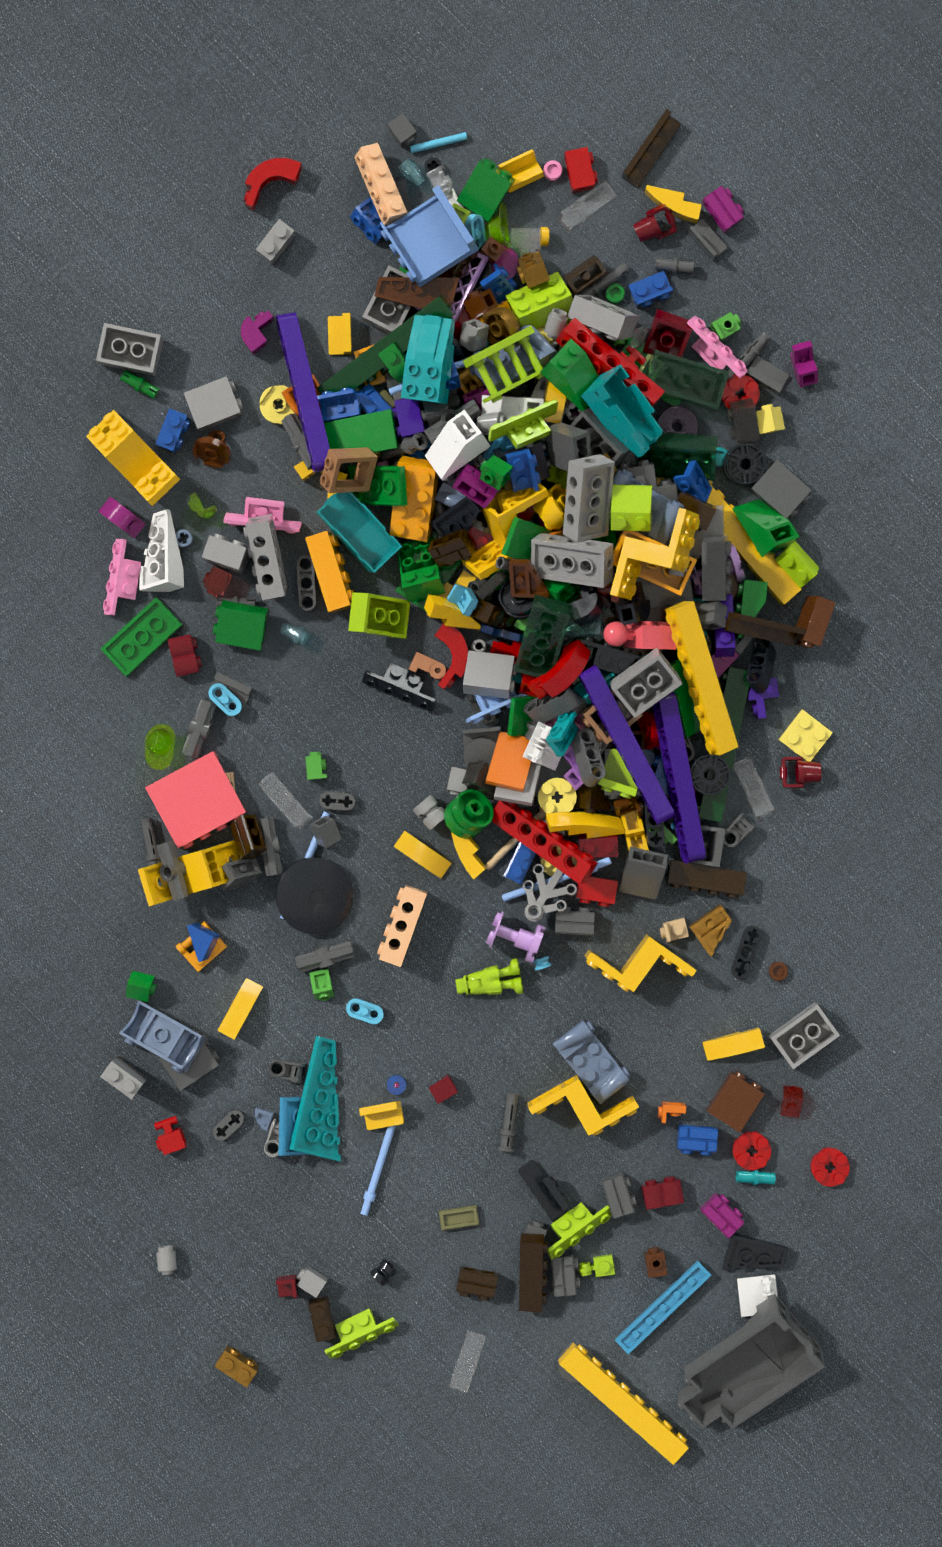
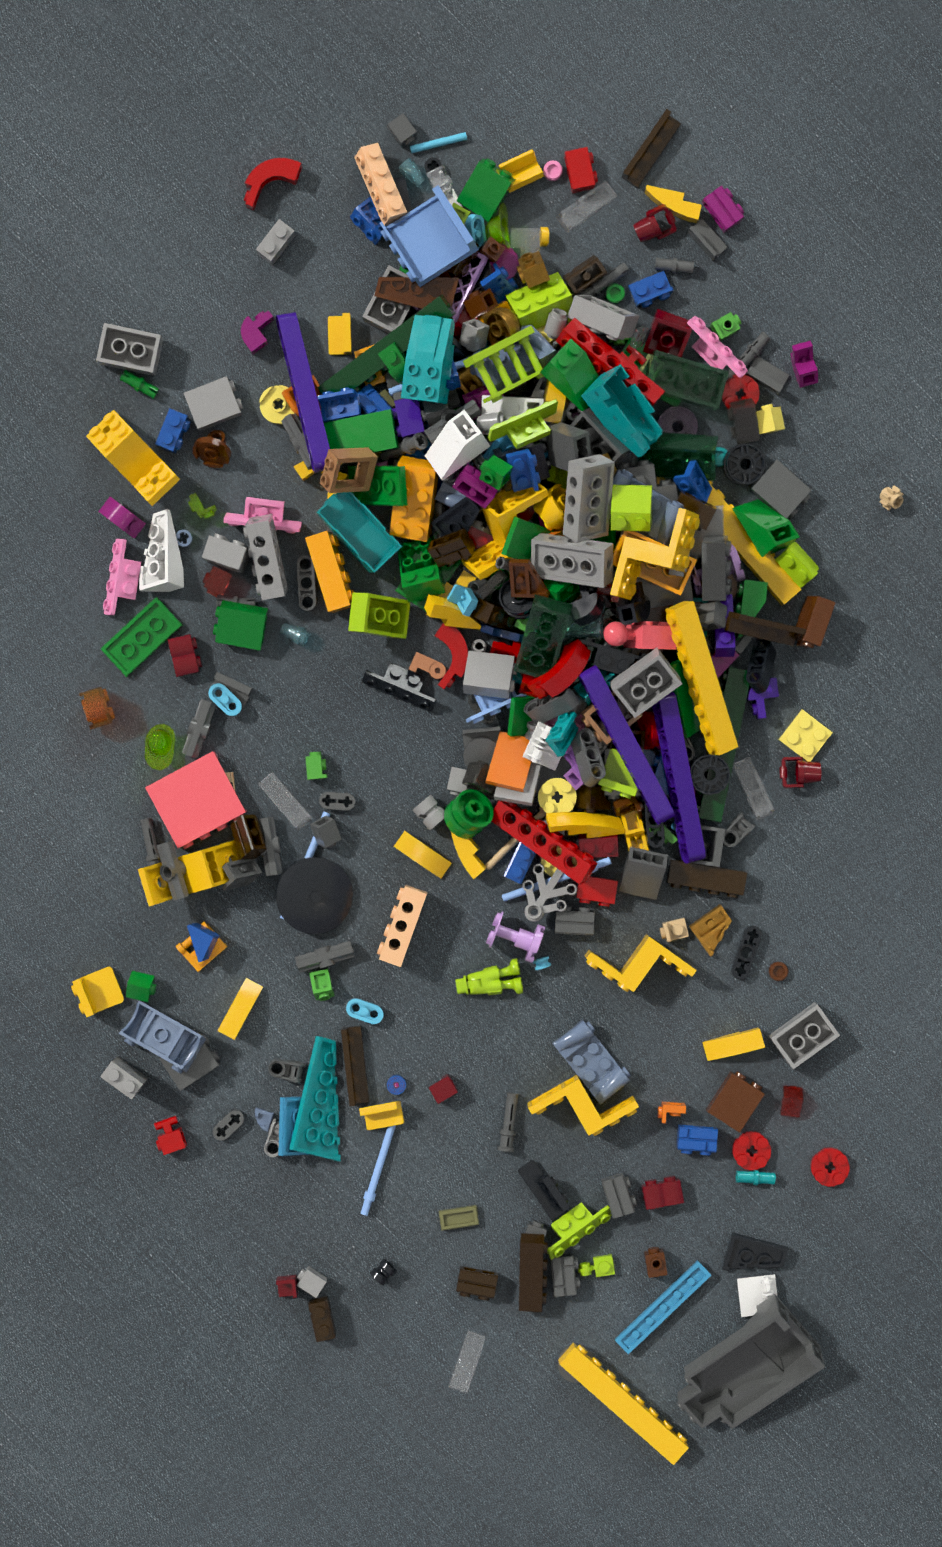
light grey brick [156,1245,177,1275] -> none
pearl gold brick [215,1345,259,1388] -> none
lime bracket [324,1309,399,1358] -> none
magenta brick [700,1193,744,1238] -> none
none -> yellow bracket [71,967,124,1017]
none -> clear orange brick [79,687,116,730]
none -> dark brown fence [341,1026,369,1107]
none -> tan gear [880,486,904,510]

